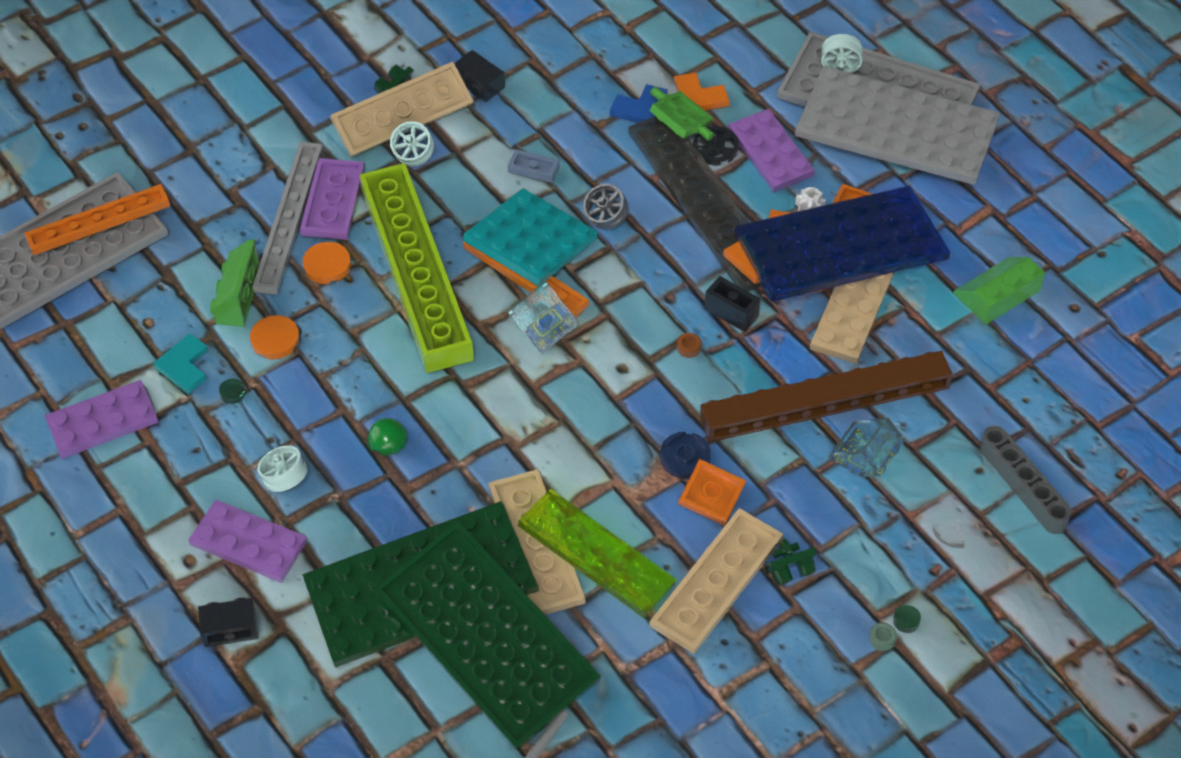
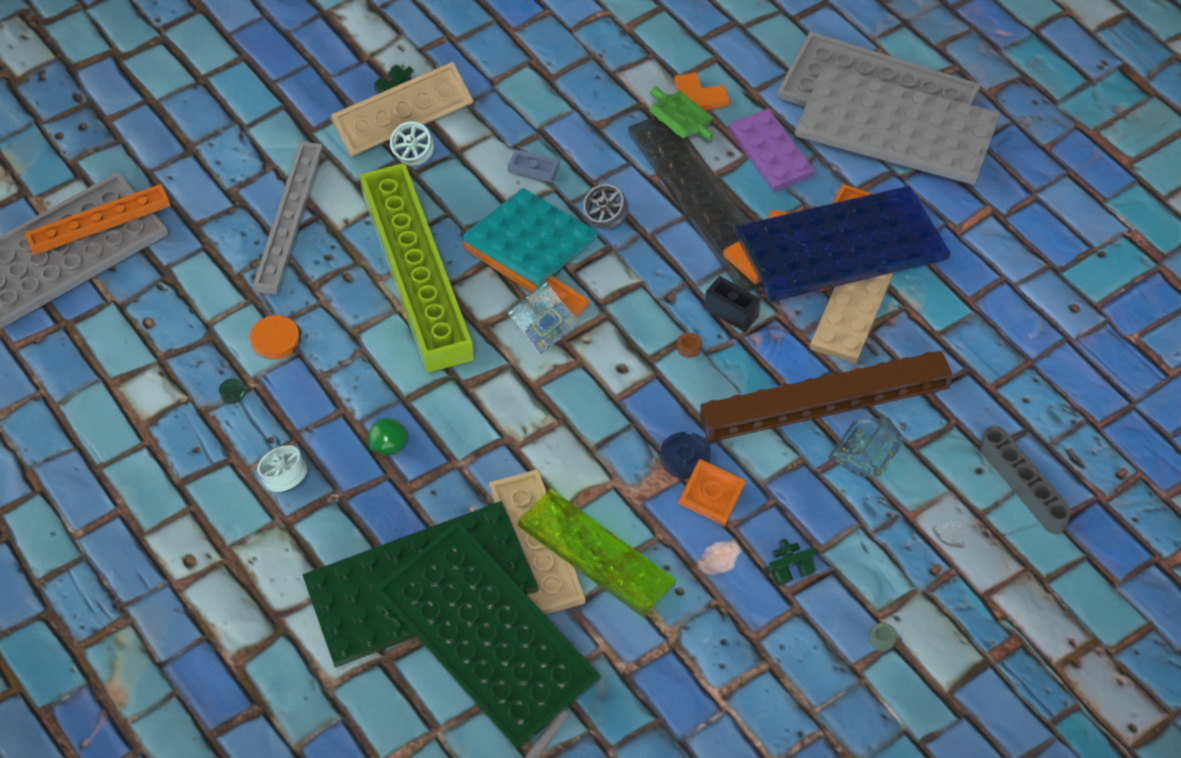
medium lavender plate [44,380,159,459] -> none
teal tile [153,333,208,395] -> none
medium lavender plate [189,499,308,583] -> none
black brick [198,598,259,647] -> none
bright green slope [210,239,260,327] -> none
medium lavender plate [300,158,365,240] -> none
orange tile [302,242,351,284] -> none
black brick [454,50,505,102] -> none
blue tile [610,84,668,127] -> none
tan plate [650,508,783,654] -> none
black piece [692,126,739,166] -> none
white gear [795,187,826,216] -> none
light aqua wheel [821,34,863,73] -> none
clear green tile [893,605,921,633] -> none
bright green slope [953,257,1045,325] -> none

